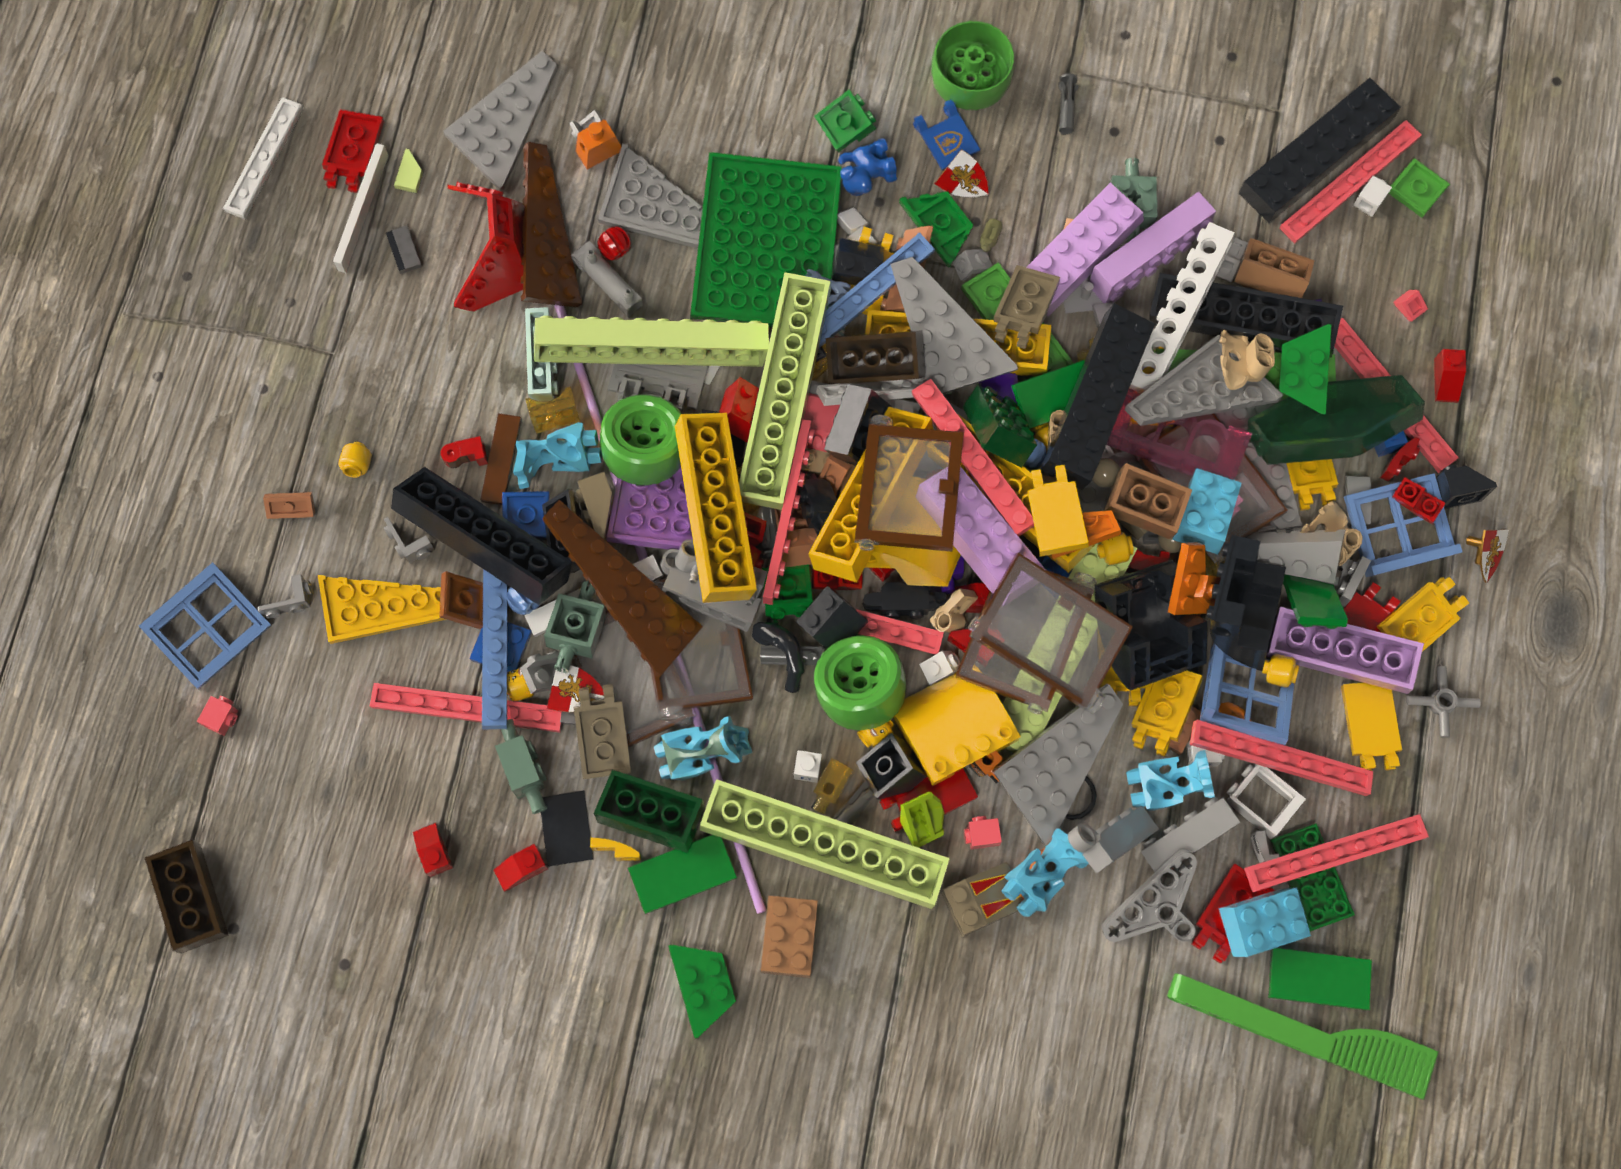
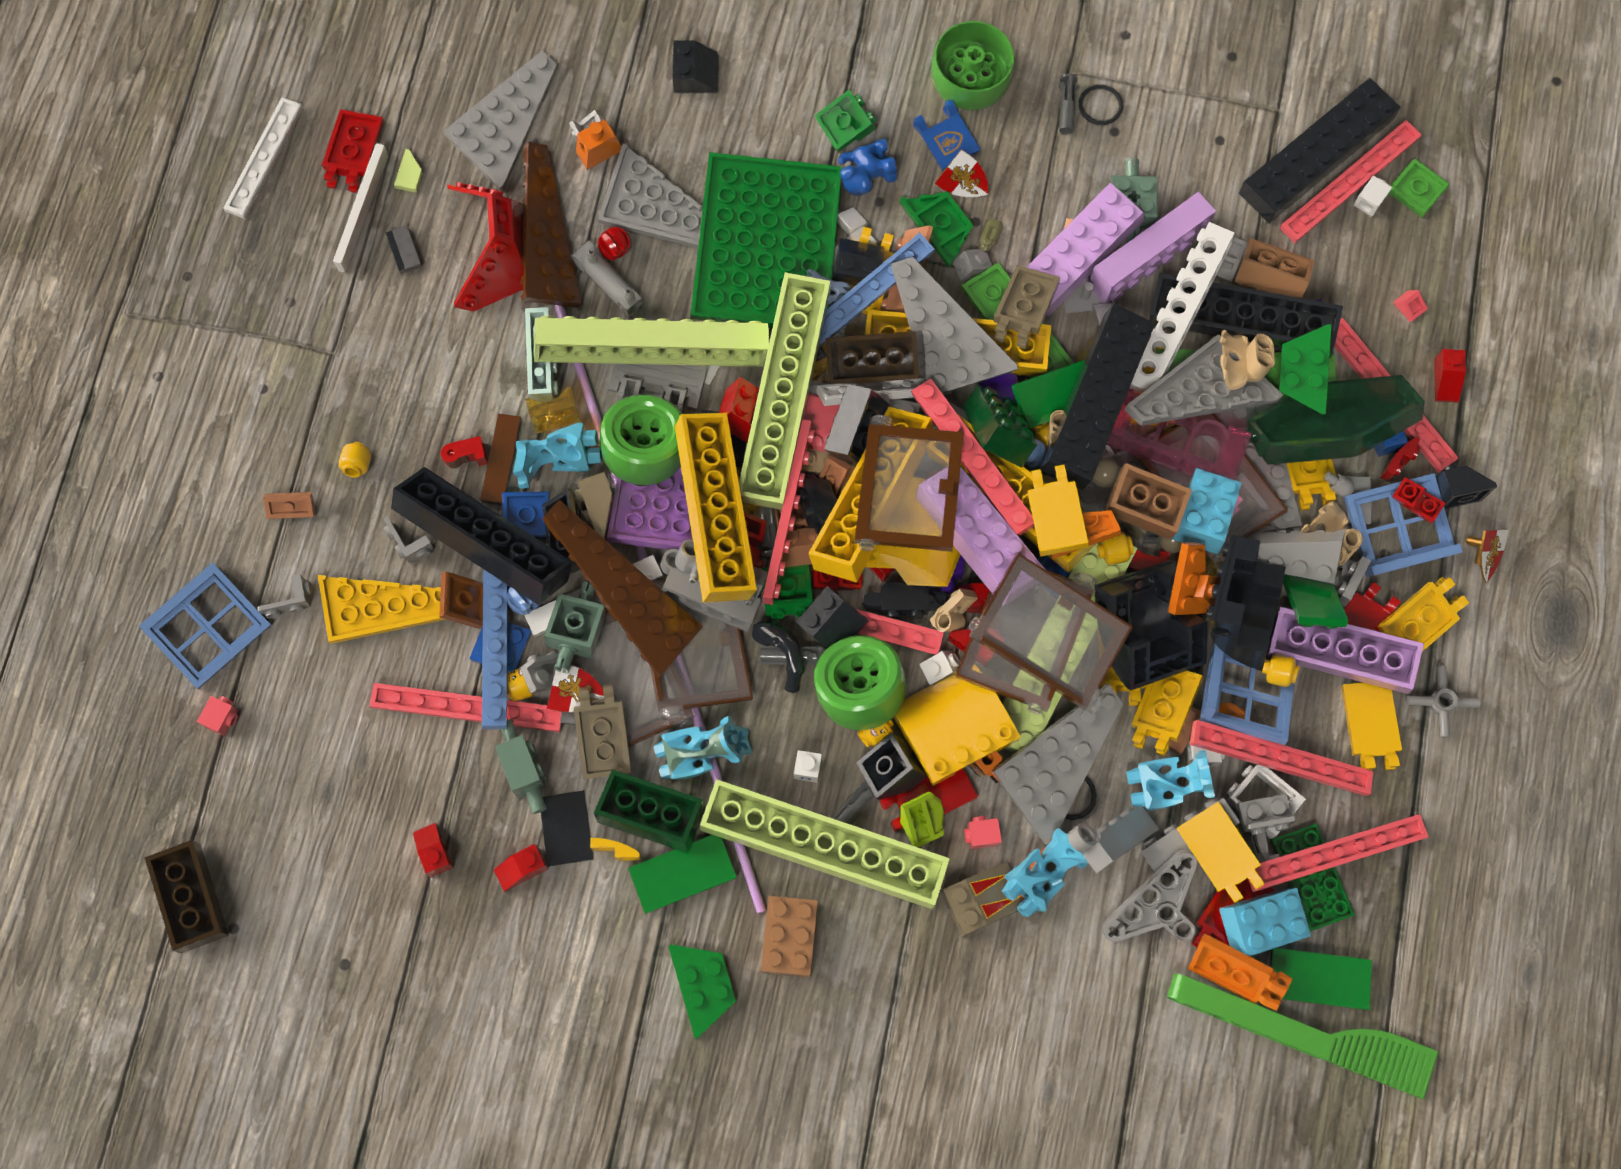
clear yellow torso [811,758,855,815] -> none
none -> black slope [672,40,718,93]
none -> black piece [1078,84,1123,125]
none -> yellow tile [1177,802,1264,903]
none -> orange tile [1188,933,1292,1011]
none -> light grey bracket [1237,794,1296,835]
none -> light grey cylinder [1323,471,1354,497]

